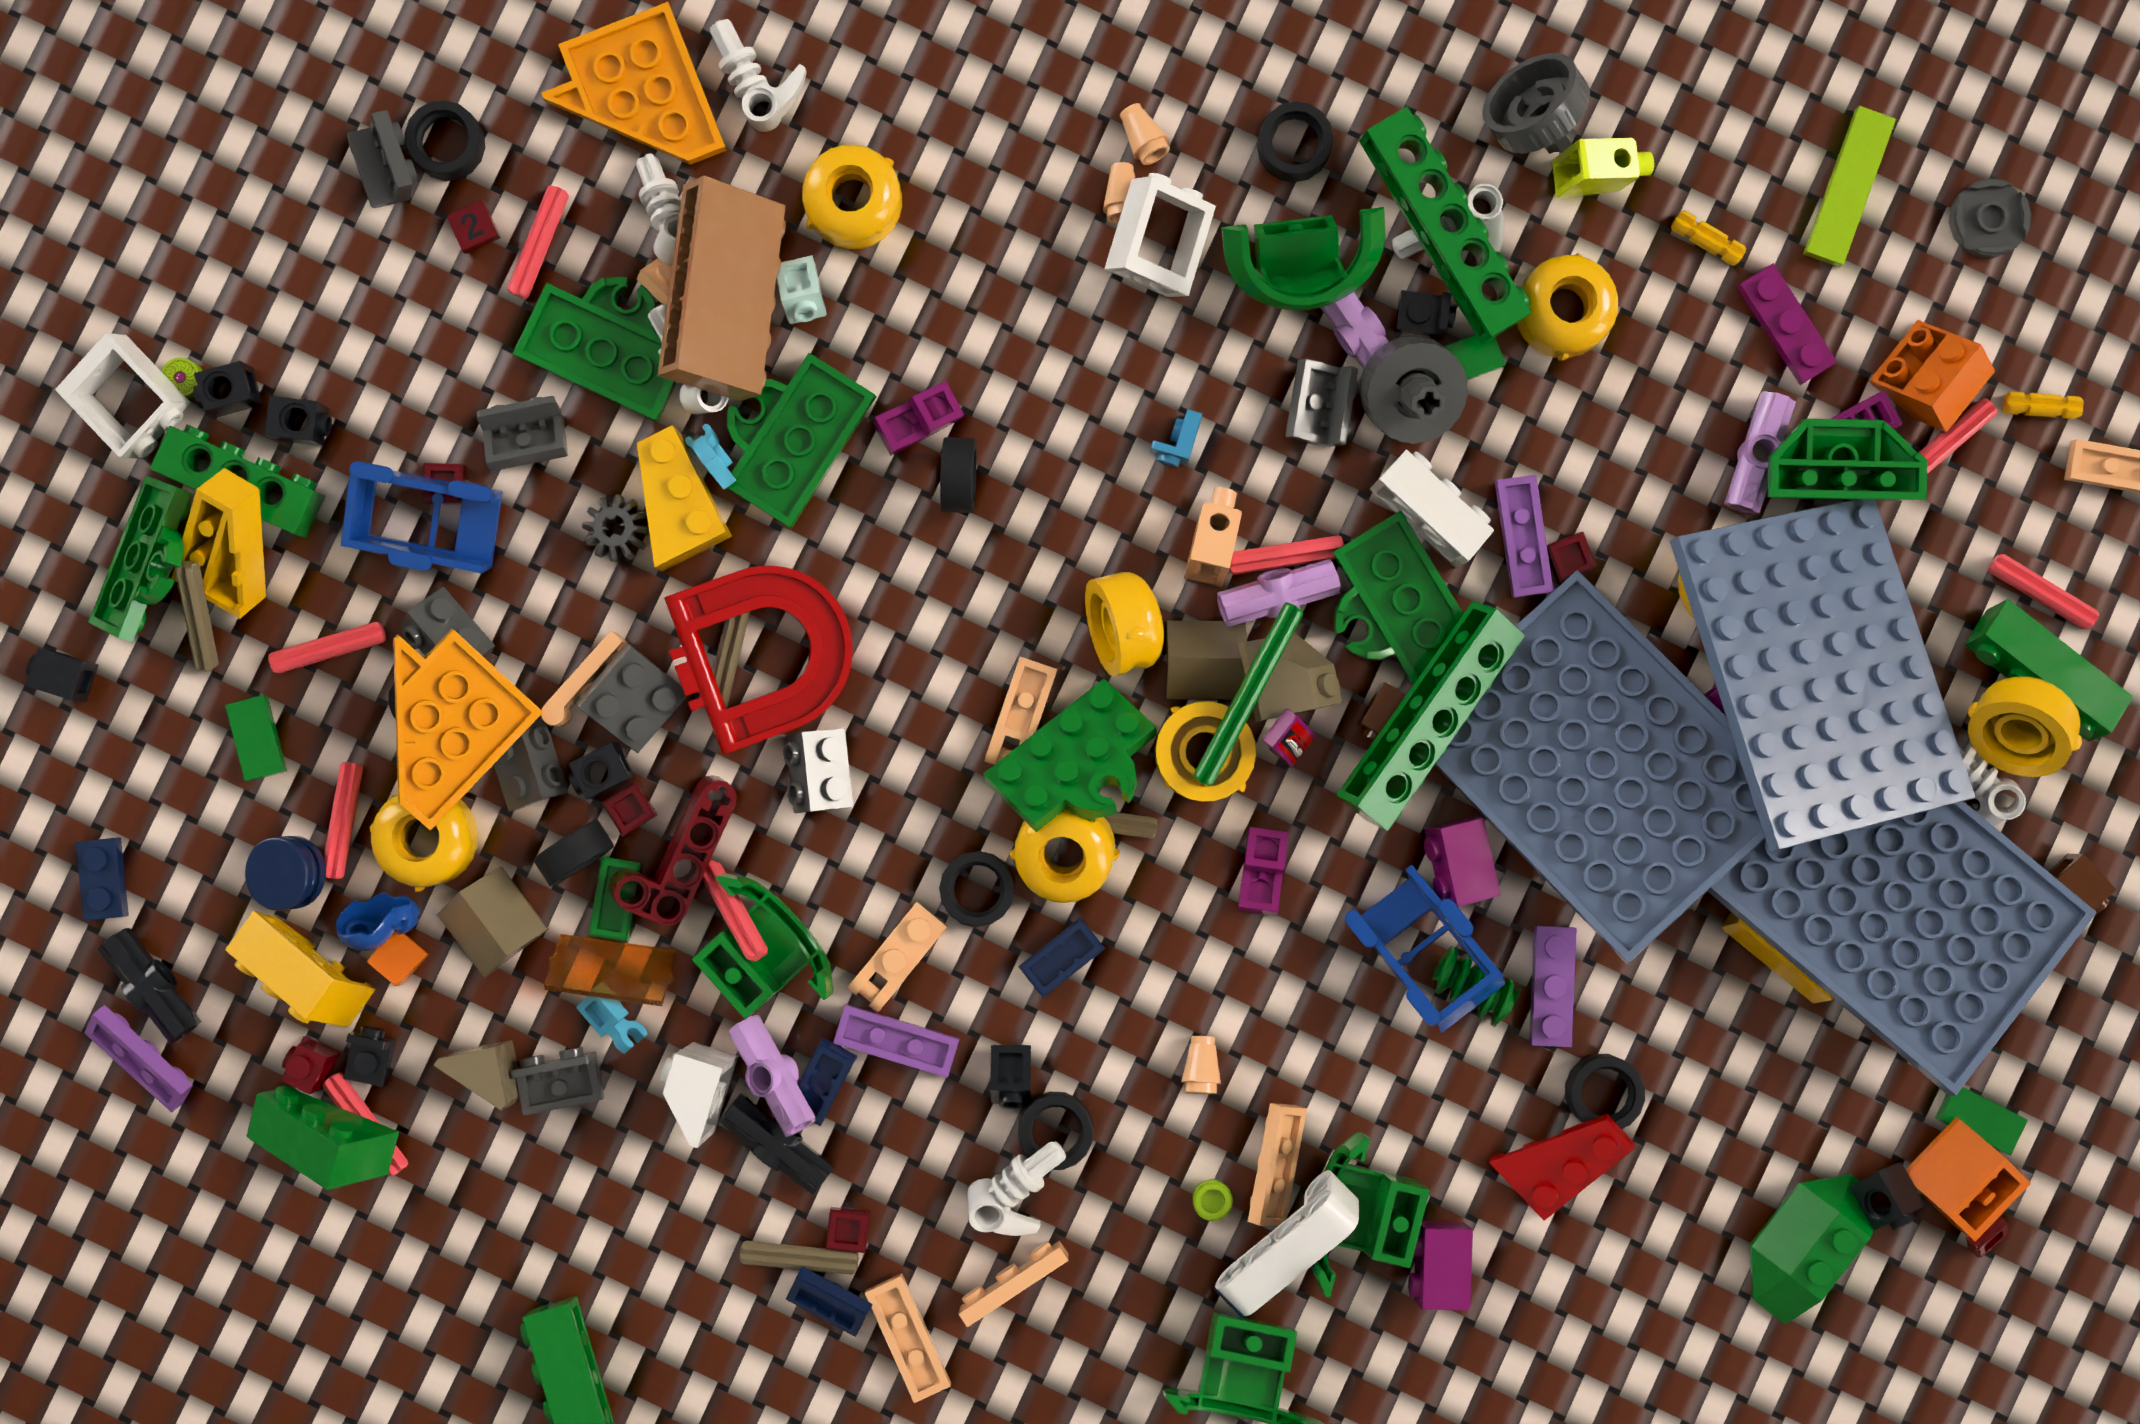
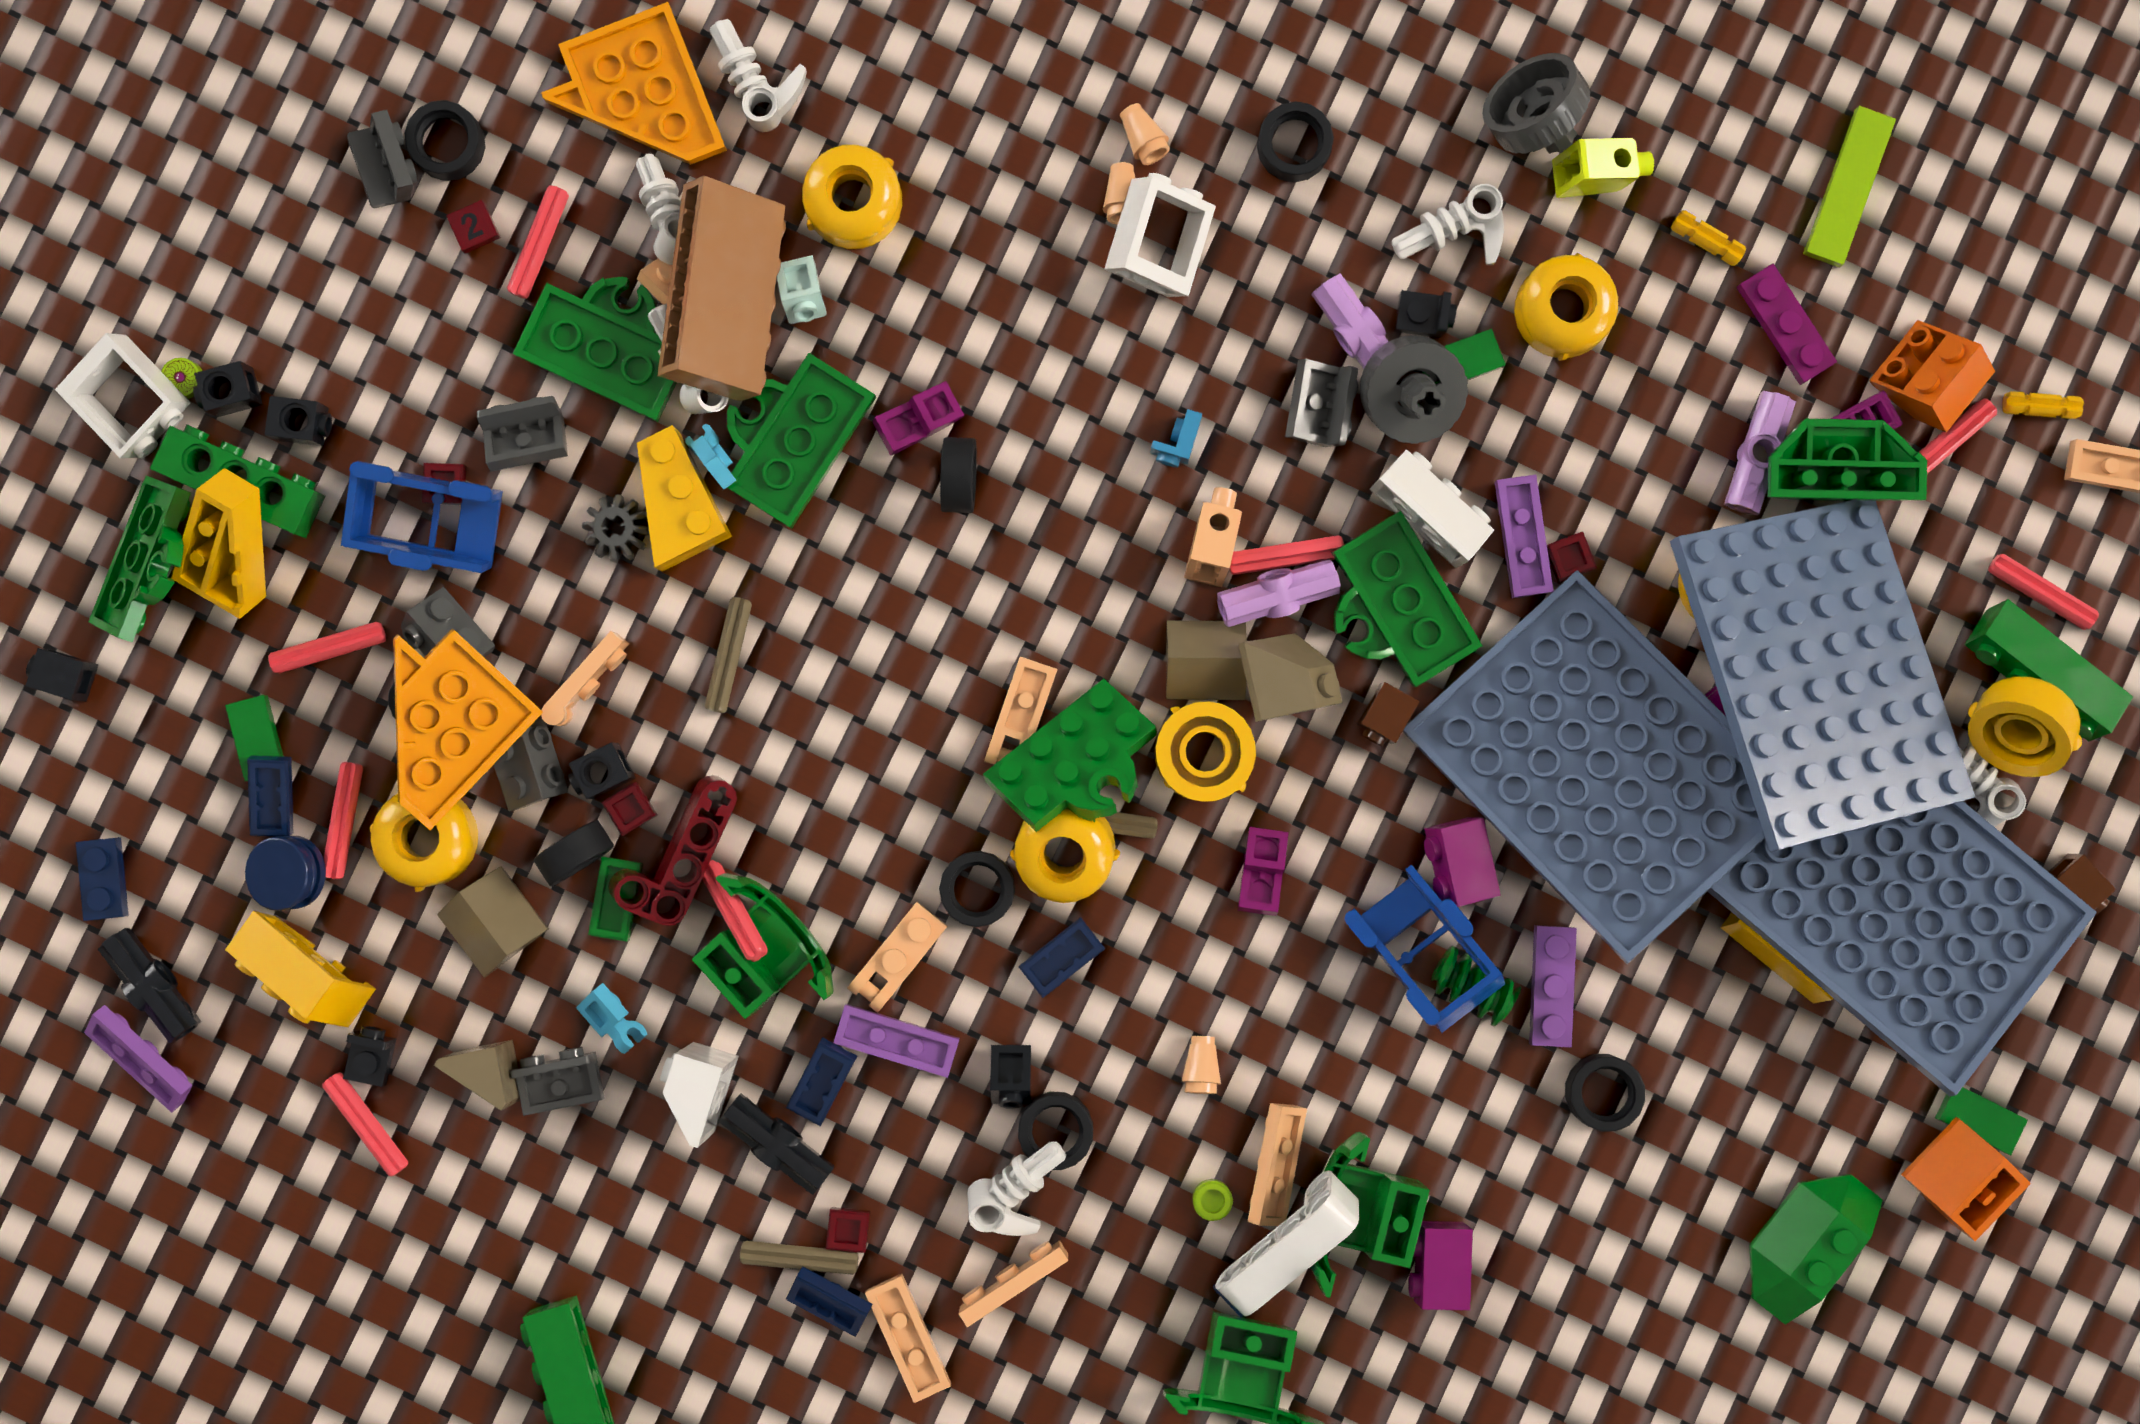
dark tan axle [175,560,219,672] -> none
green wedge [246,1086,399,1190] -> none
dark red brick [281,1036,341,1094] -> none
blue hair [336,892,420,951] -> none
orange slope [367,932,429,986] -> none
clear orange piece [544,934,676,1006] -> none
dark grey plate [575,642,687,753] -> none
red piece [664,565,853,755] -> none
lavender piece [729,1014,816,1137] -> none
bracket [783,728,853,813] -> none
yellow piece [1085,572,1164,677] -> none
green axle [1194,602,1303,786] -> none
green piece [1222,207,1385,310] -> none
slope [1262,708,1316,769] -> none
green brick [1336,601,1525,831] -> none
green brick [1359,106,1532,344] -> none
red wing [1489,1114,1635,1221] -> none
black brick [1850,1162,1926,1231] -> none
dark grey tile [1949,178,2032,259] -> none
dark red tile [1966,1216,2008,1258] -> none
none -> dark blue plate [247,755,294,836]

